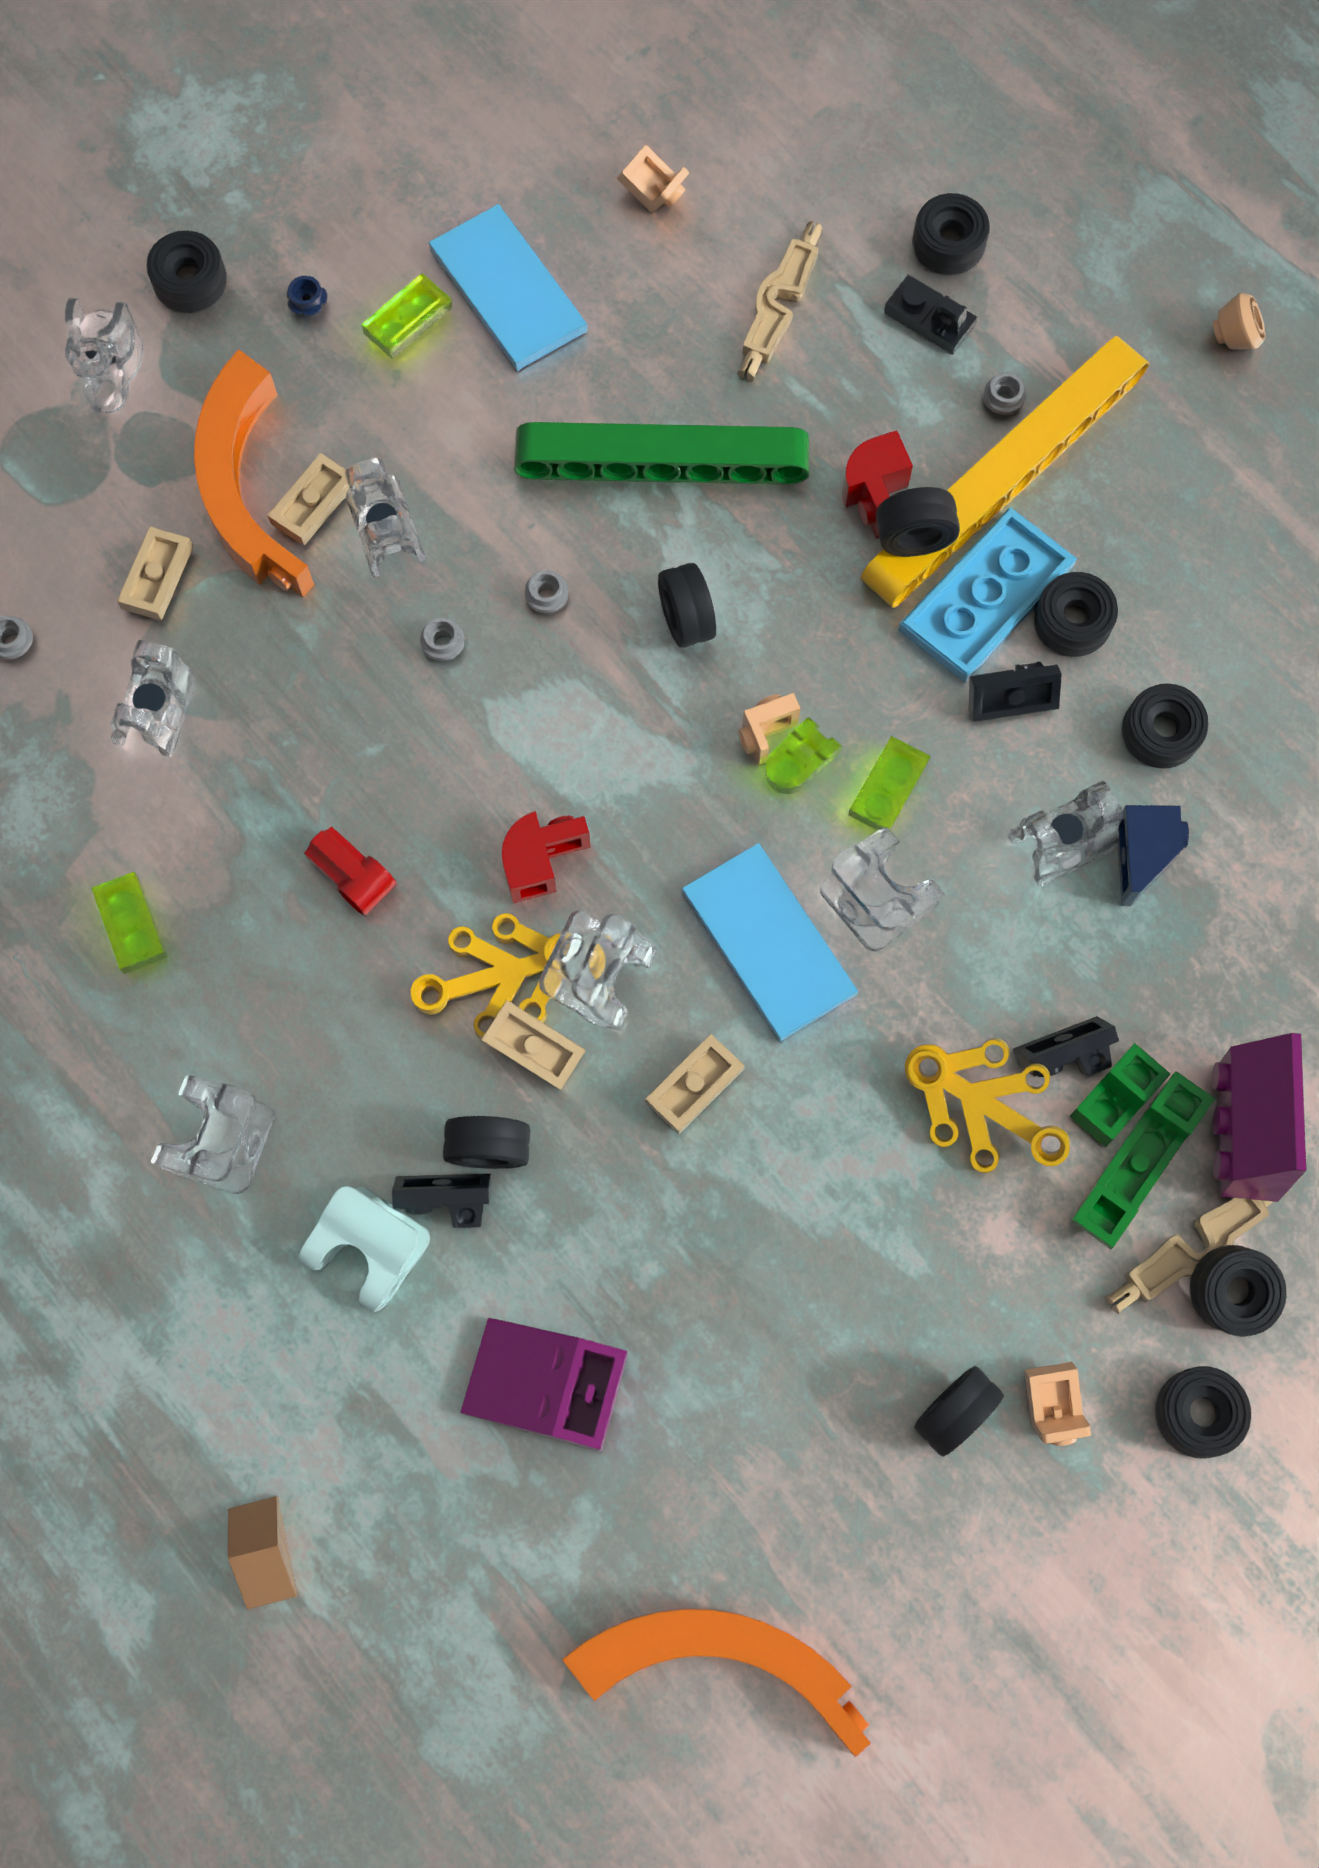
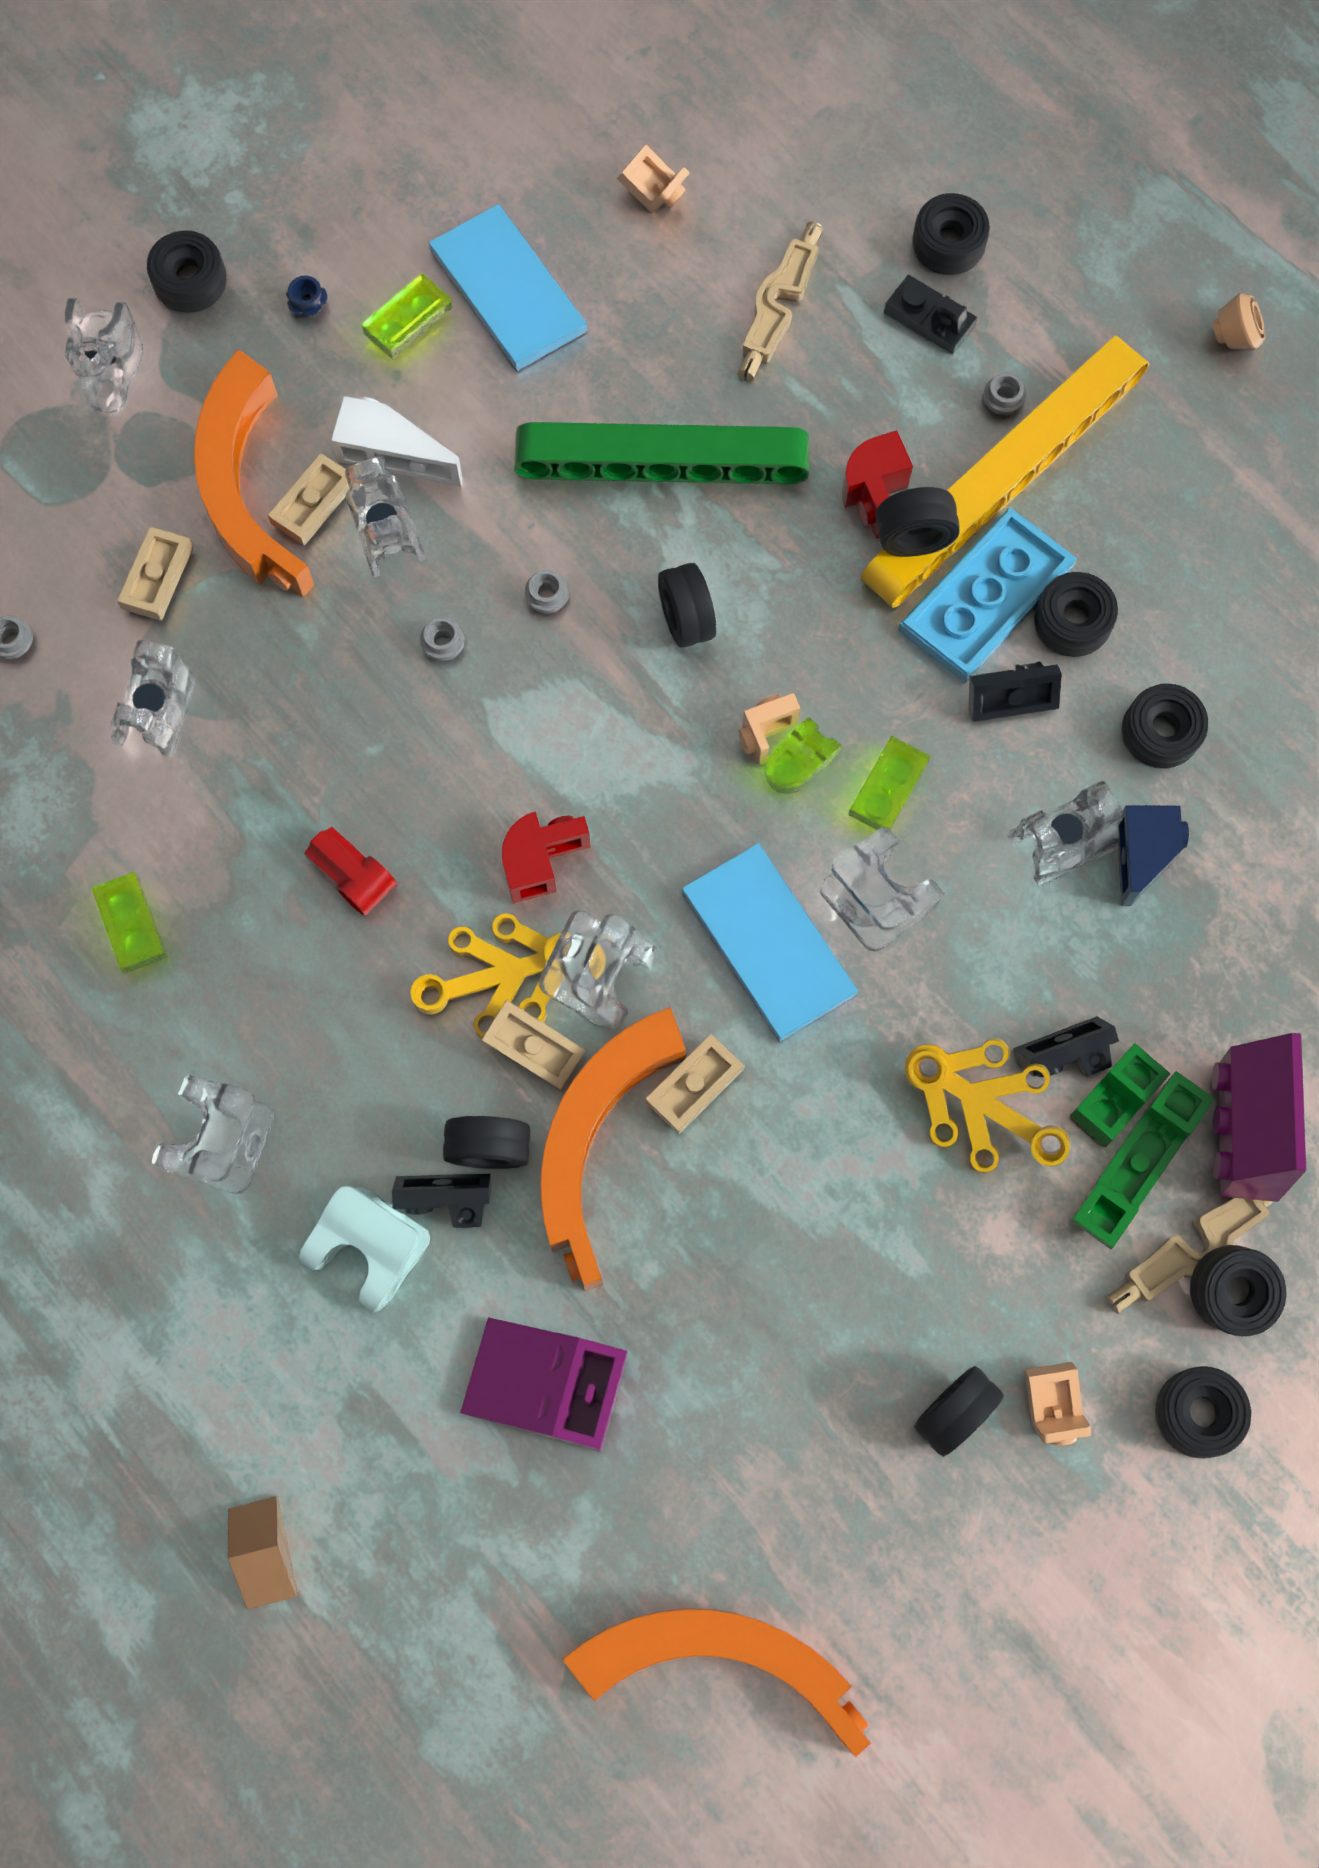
none -> white slope [331,396,463,486]
none -> orange arch [541,1007,686,1291]

